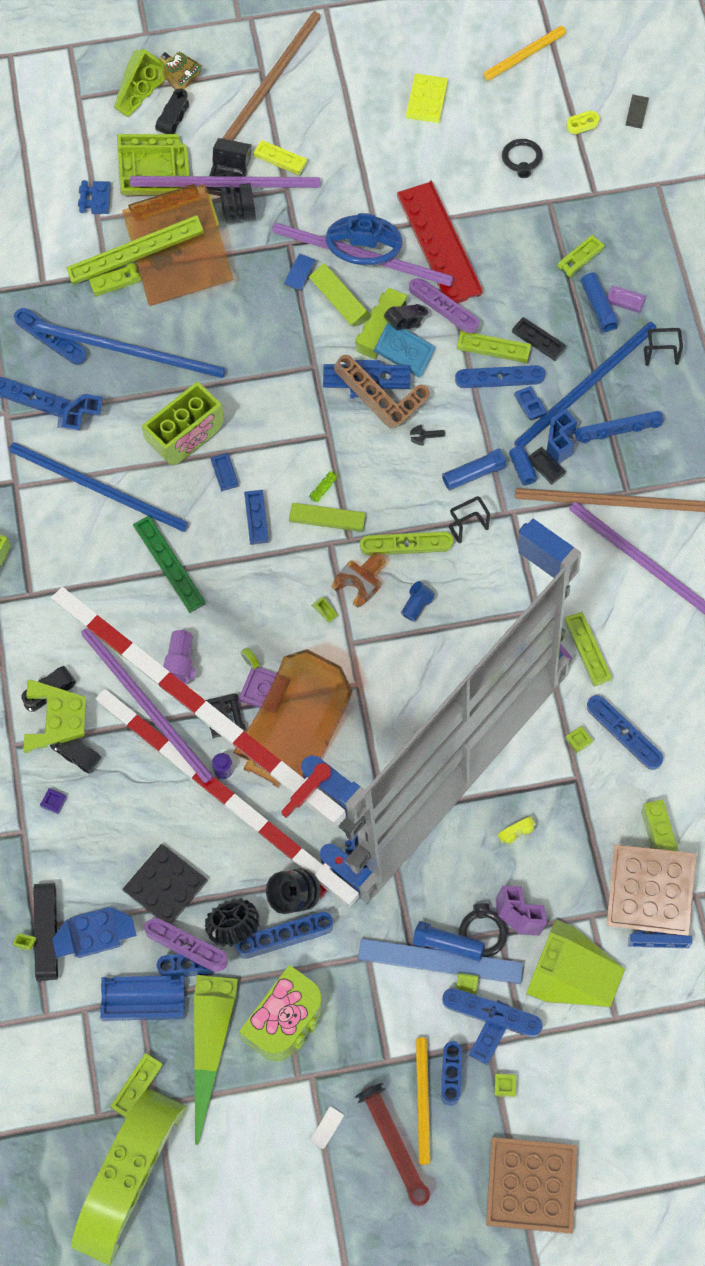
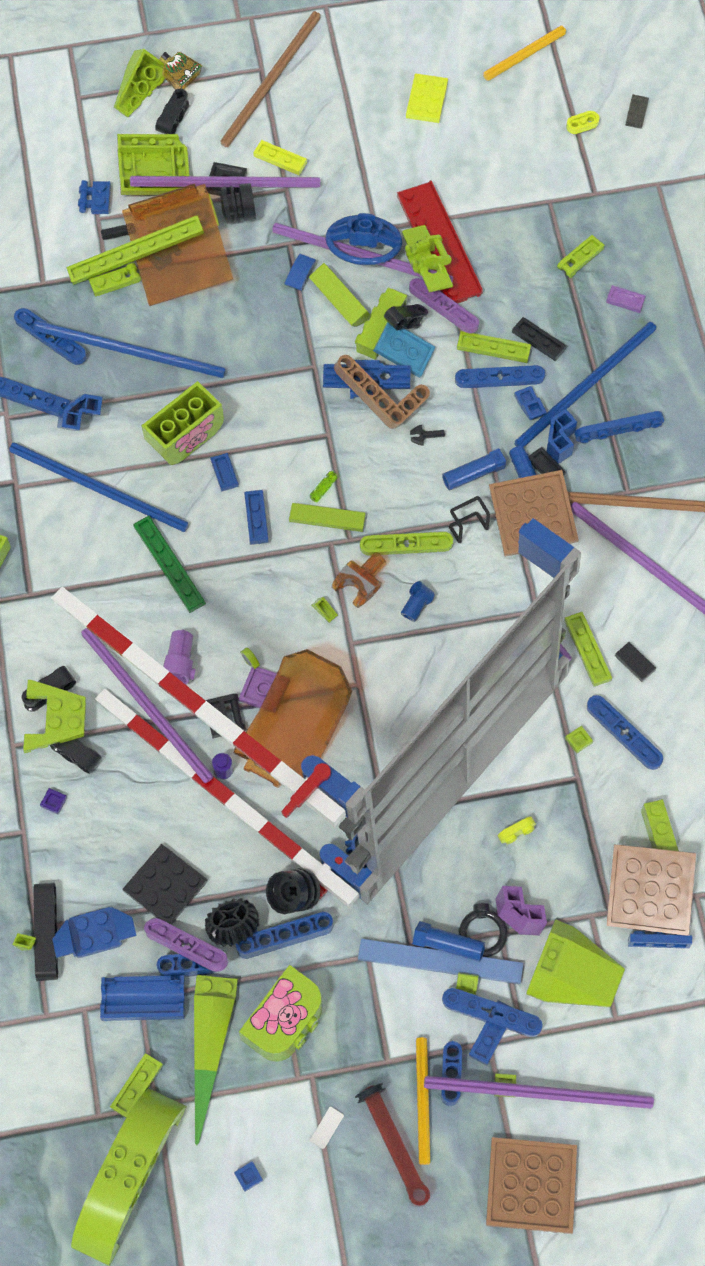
black brick [212,138,252,170] -> none
black piece [501,139,543,178] -> none
blue piece [581,272,618,333] -> none
black piece [644,328,683,366] -> none
none -> black axle [101,223,135,240]
none -> blue plate [234,1161,263,1192]
none -> lime piece [402,225,453,292]
none -> medium lavender axle [424,1076,654,1109]
none -> medium nougat plate [489,470,579,557]
none -> black tile [615,642,656,682]

